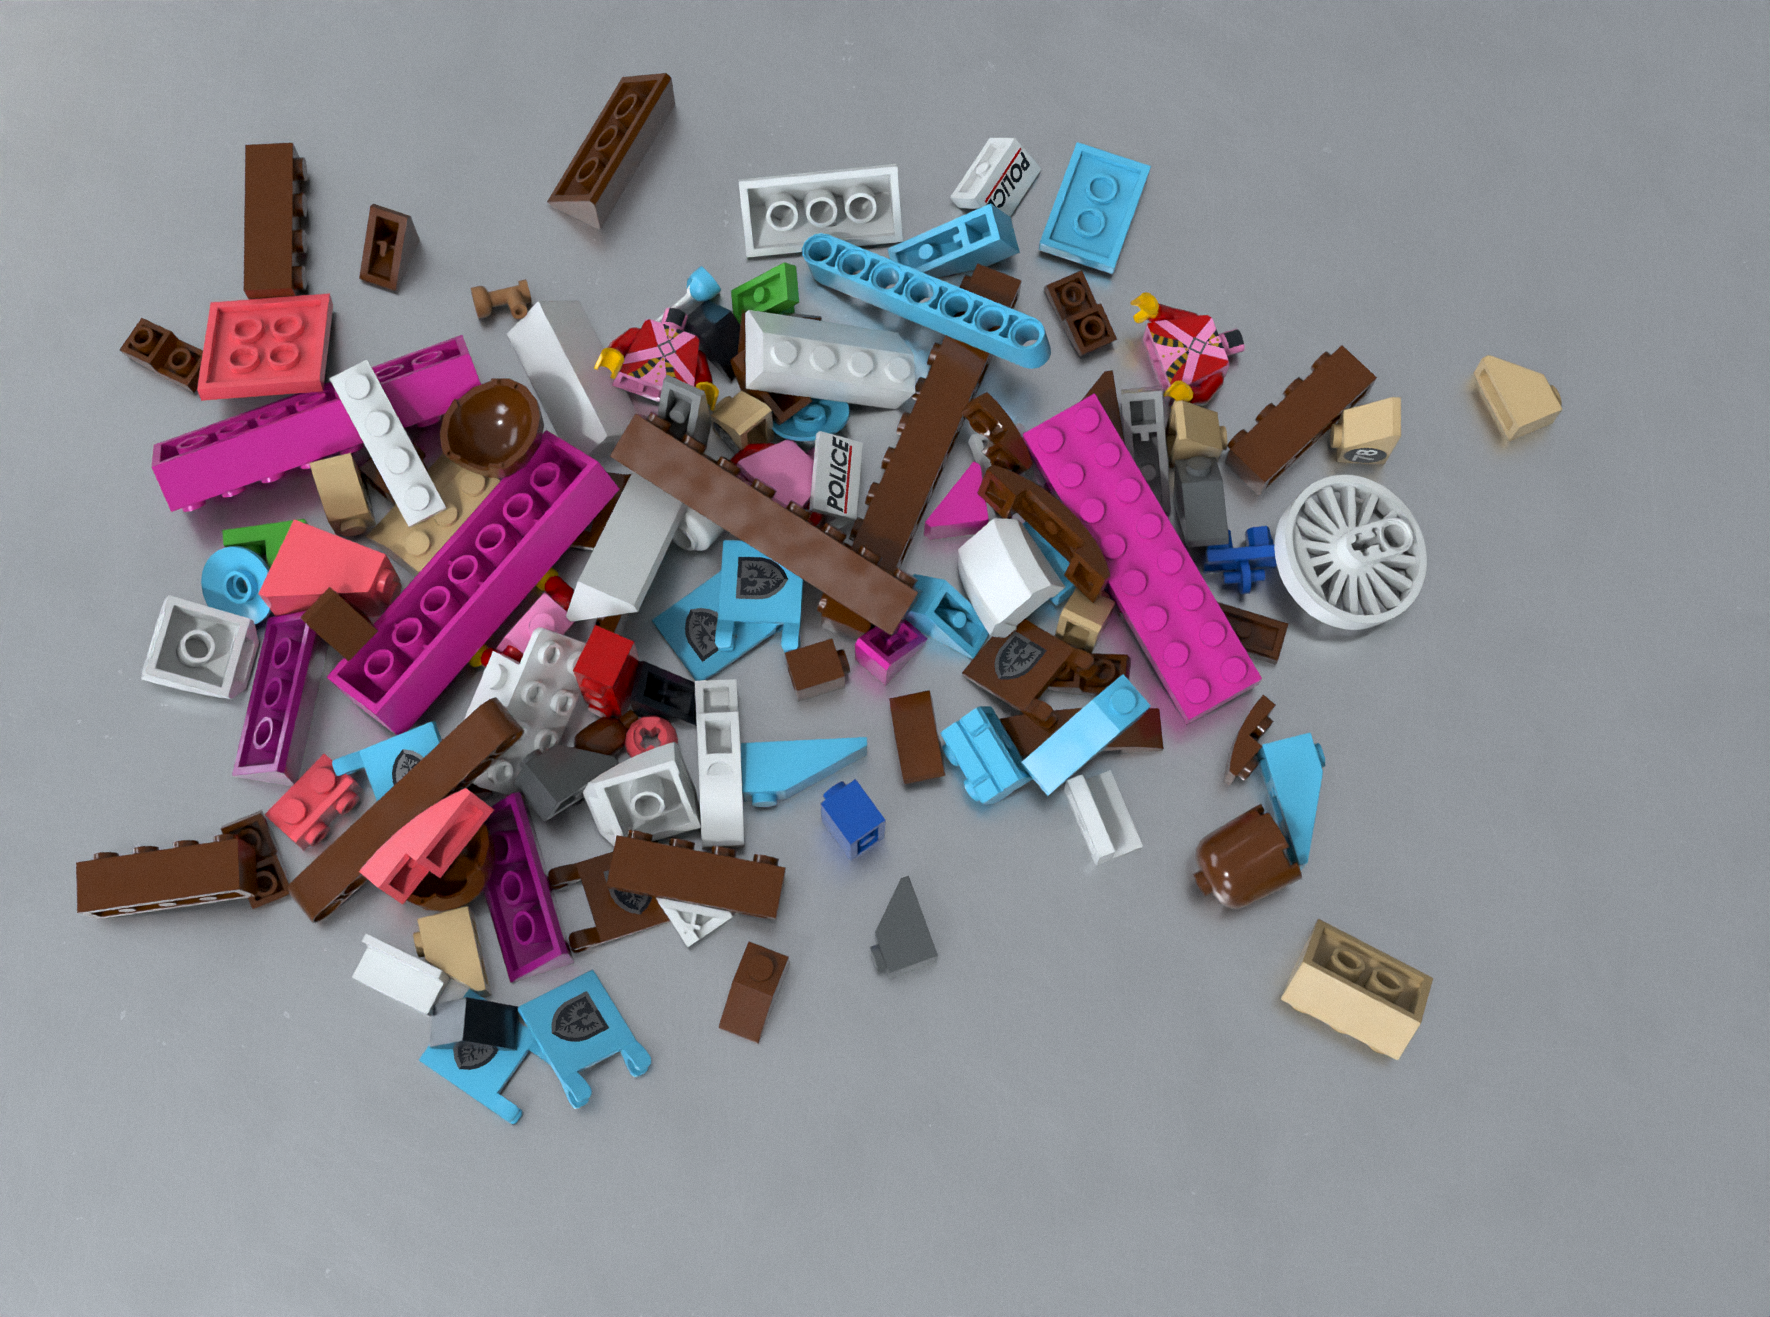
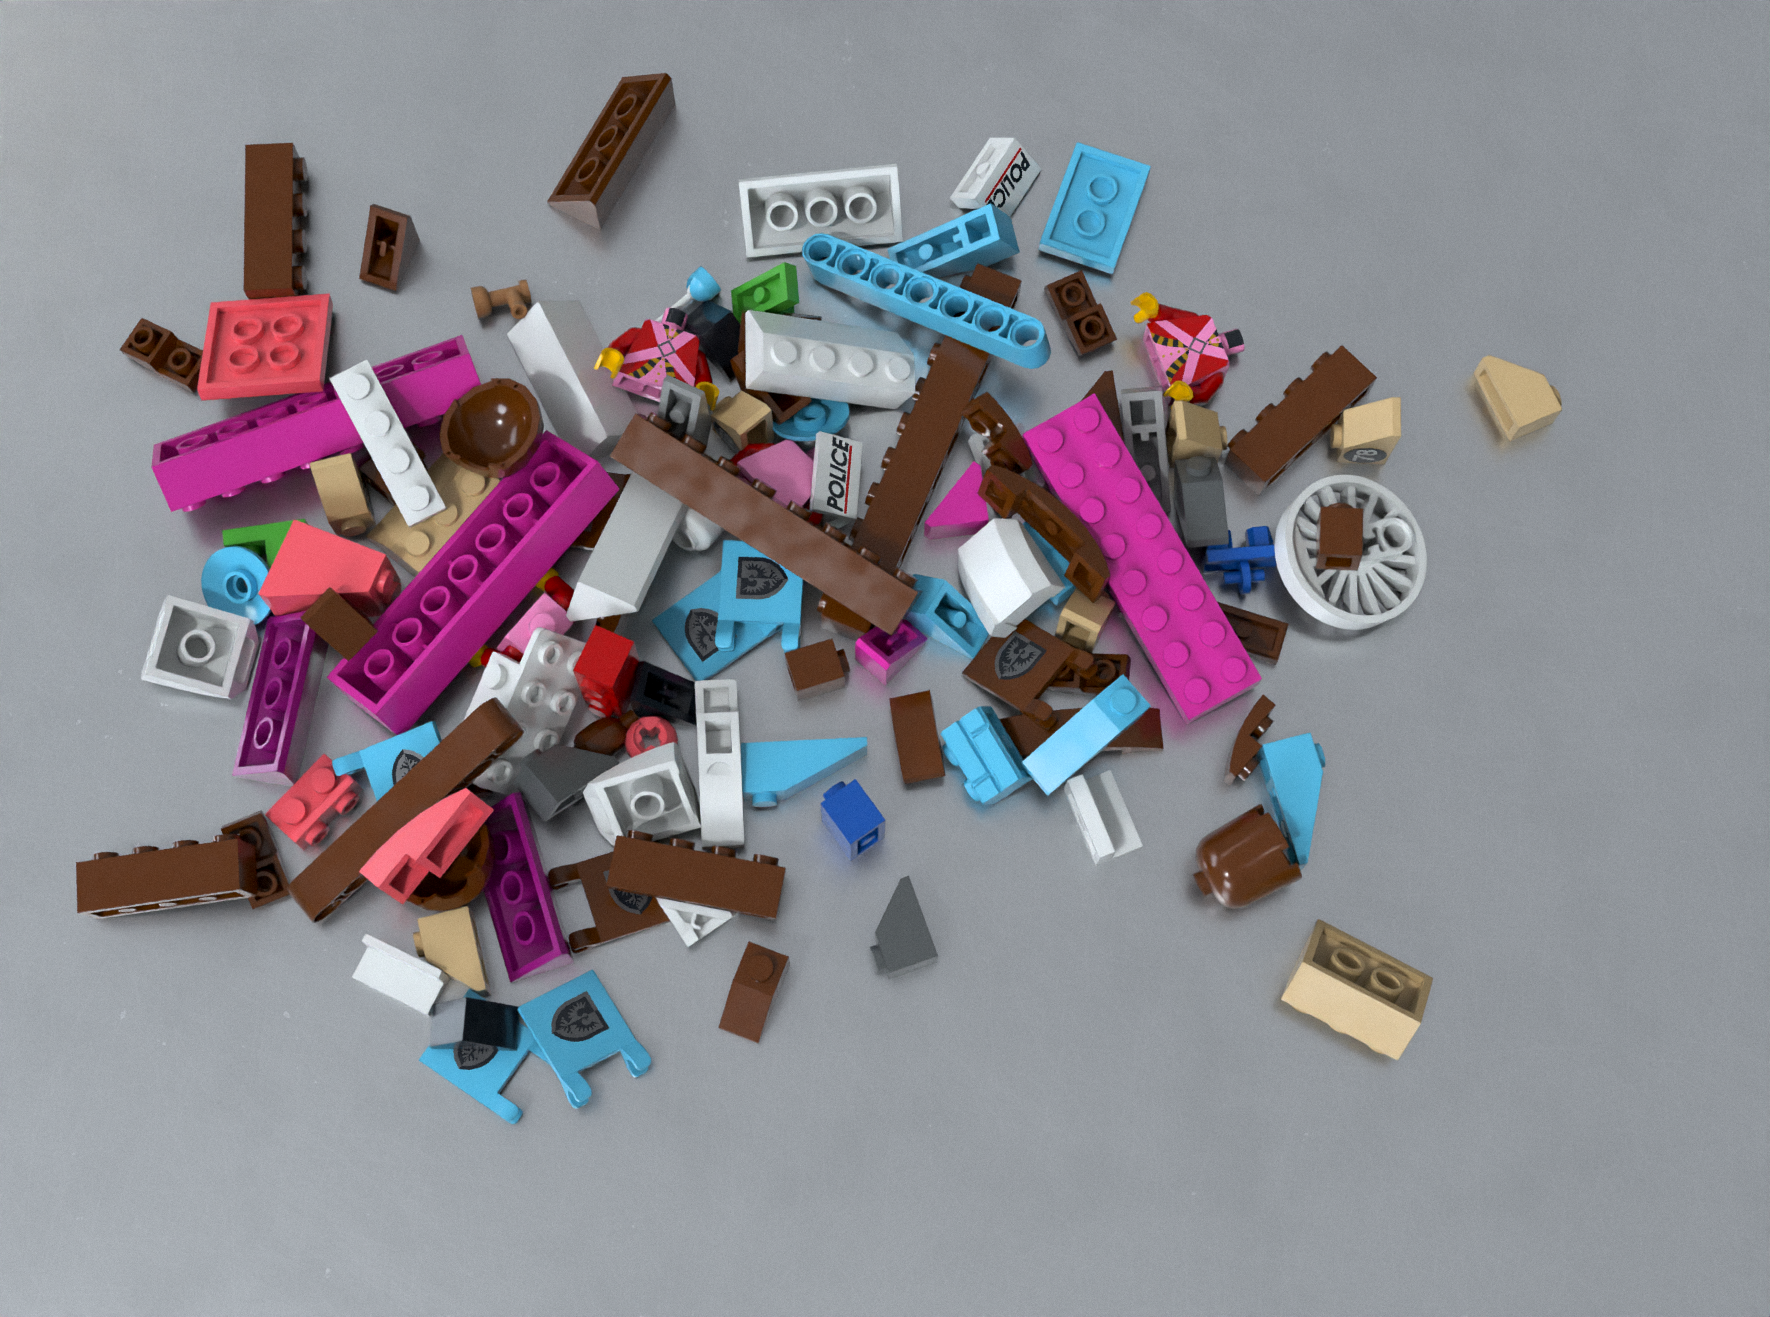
none -> reddish brown brick [1316,503,1363,571]

